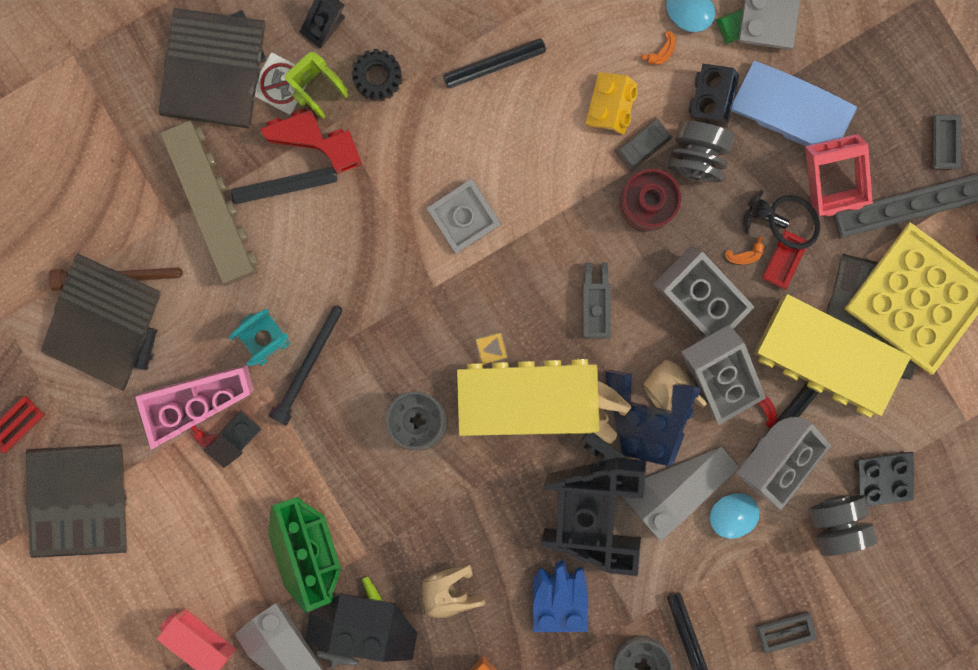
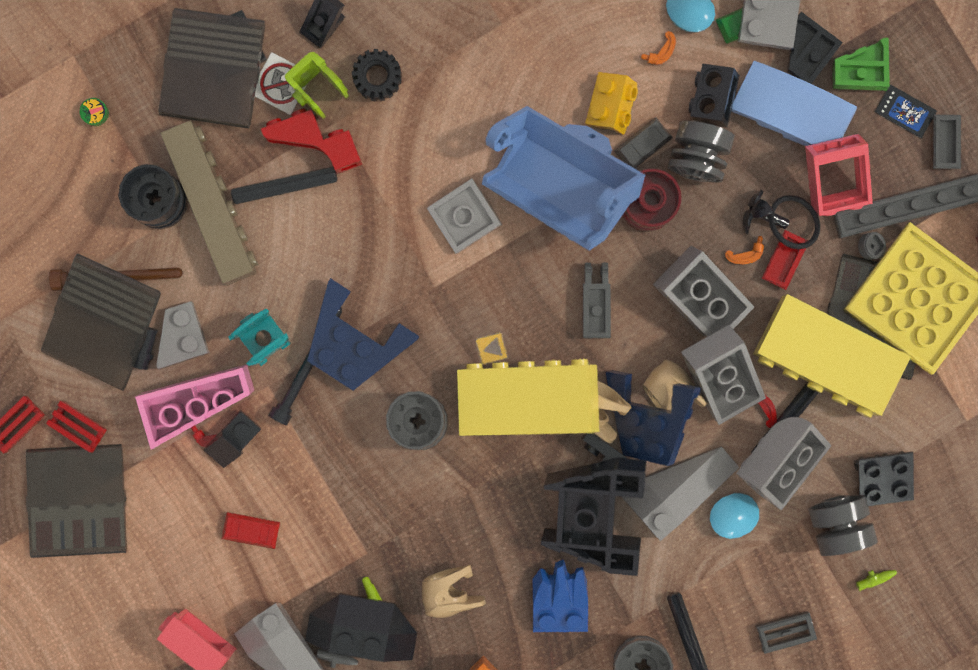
green wedge [268,497,341,612] -> none
black axle [443,38,546,89] -> none
none -> red tile [46,401,107,453]
none -> tile [79,98,109,126]
none -> black wheel [118,164,188,230]
none -> light grey wing [157,301,209,369]
none -> red tile [221,512,280,549]
none -> dark blue wing [307,278,420,391]
none -> medium blue piece [482,106,645,251]
none -> black wing [787,12,843,84]
none -> bright green wing [832,38,890,91]
none -> lime helmet [856,570,897,591]
none -> dark grey tile [858,232,886,260]
none -> black sticker [875,84,937,139]

